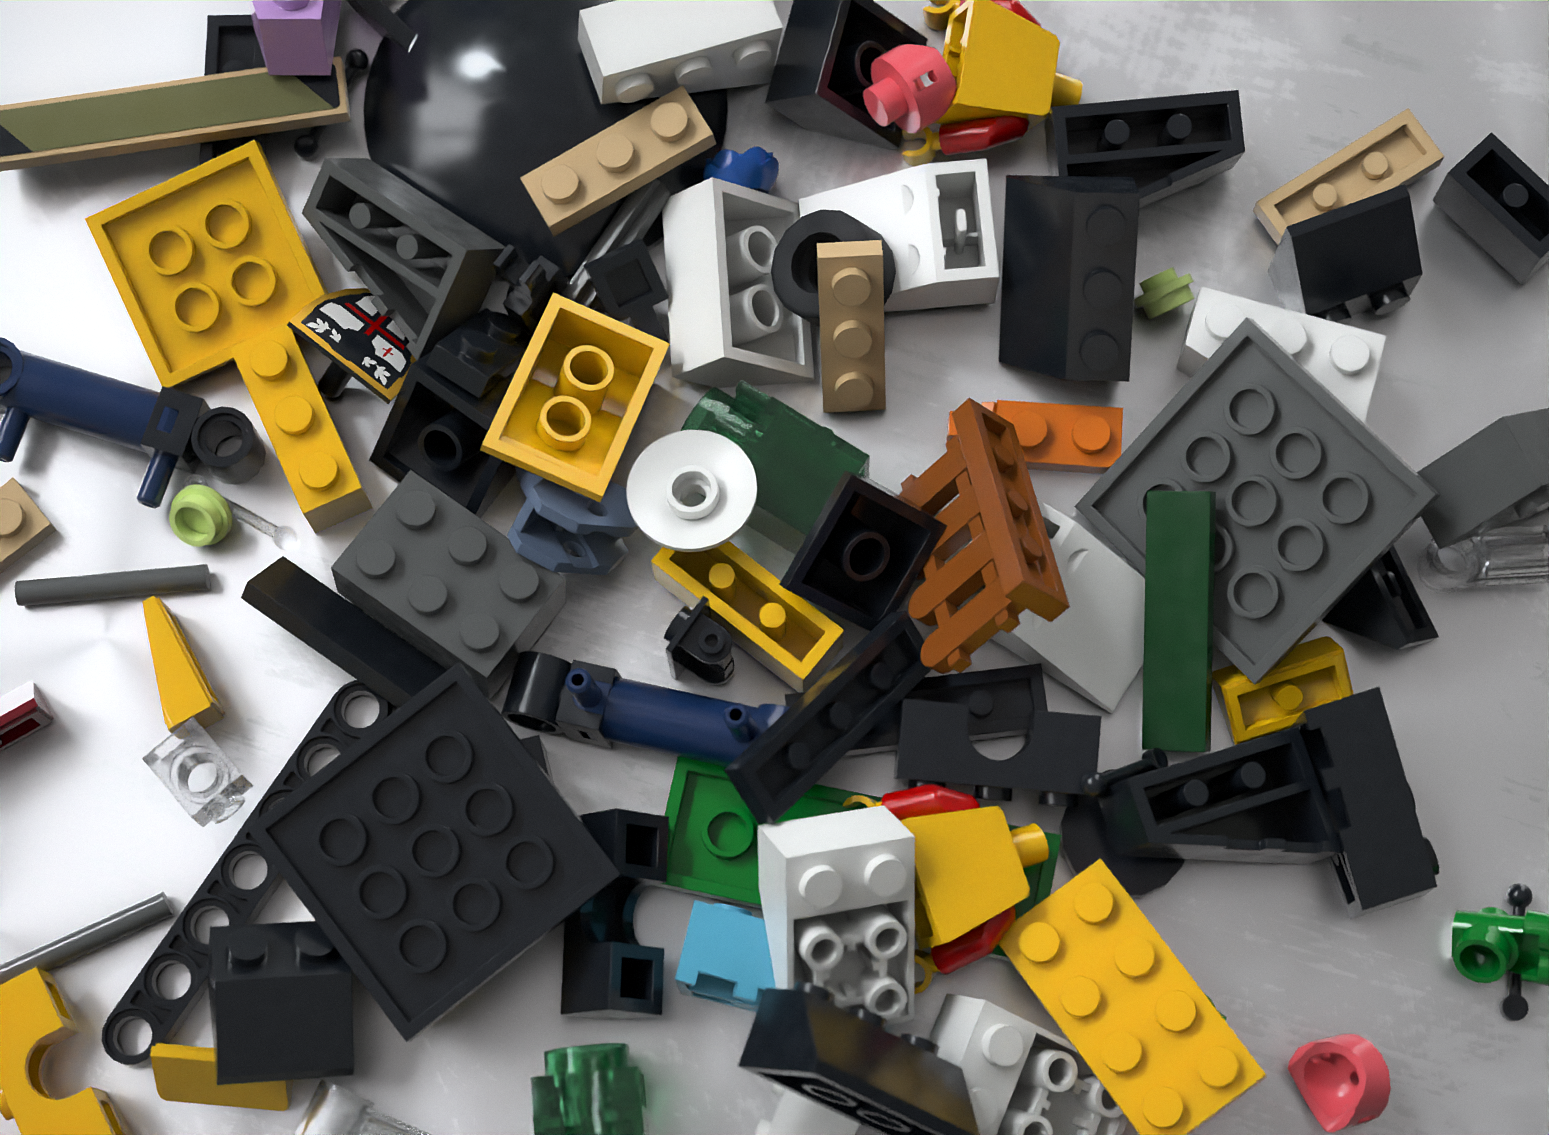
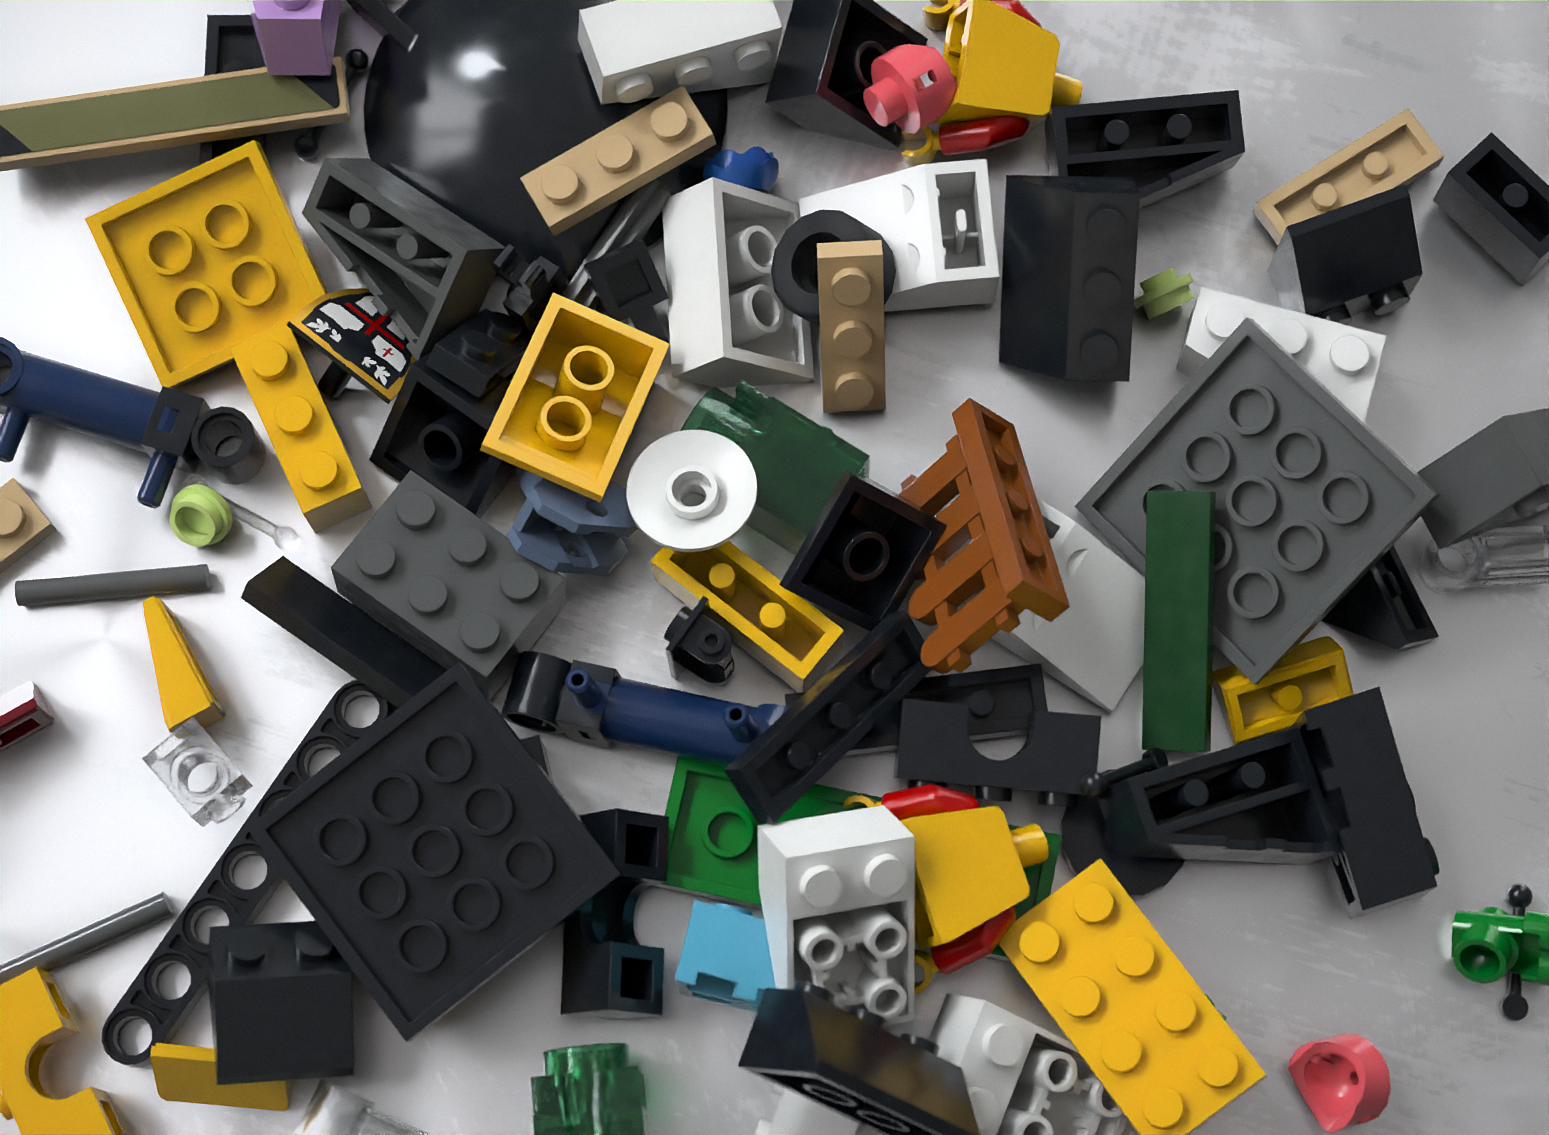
orange hinge [946,400,1123,474] -> none

